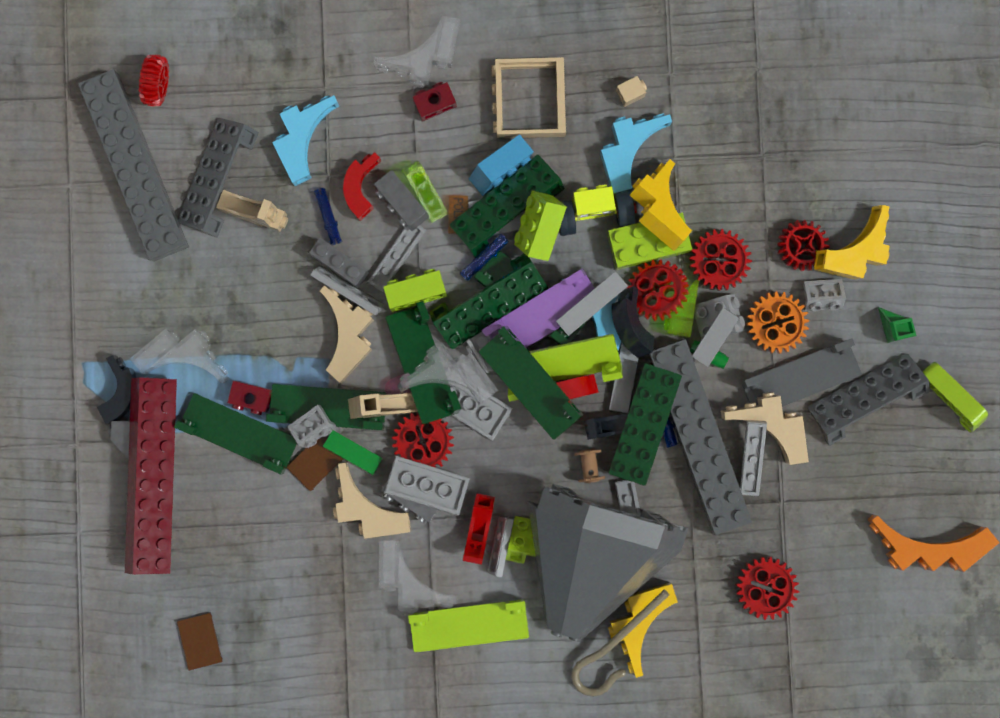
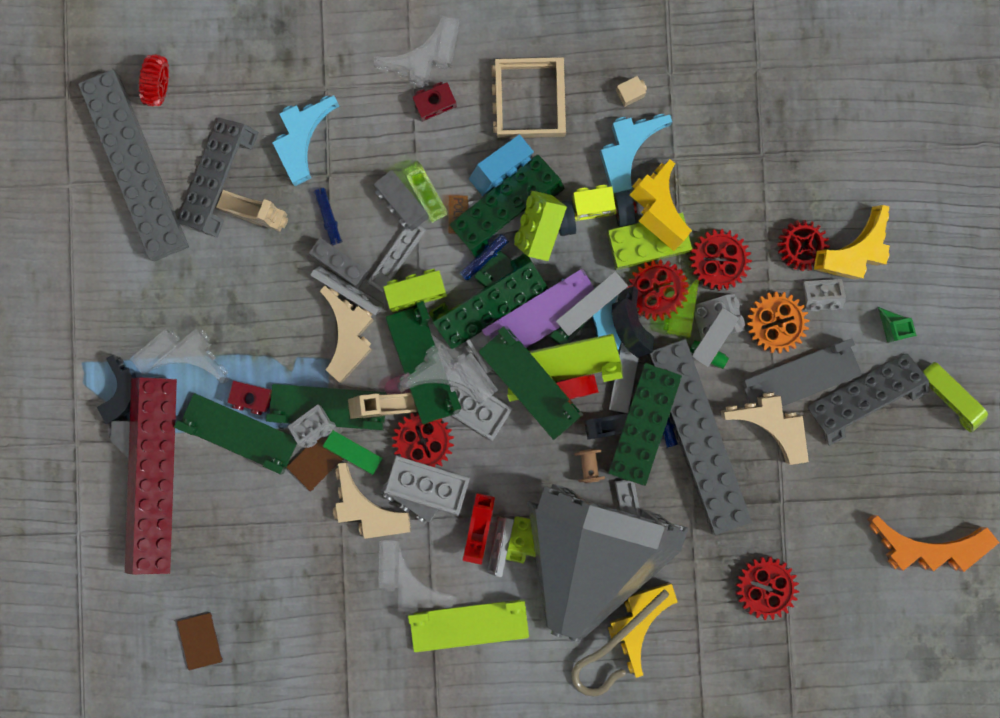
red arch [343,152,381,221] -> none
light grey tile [740,420,767,496] -> none

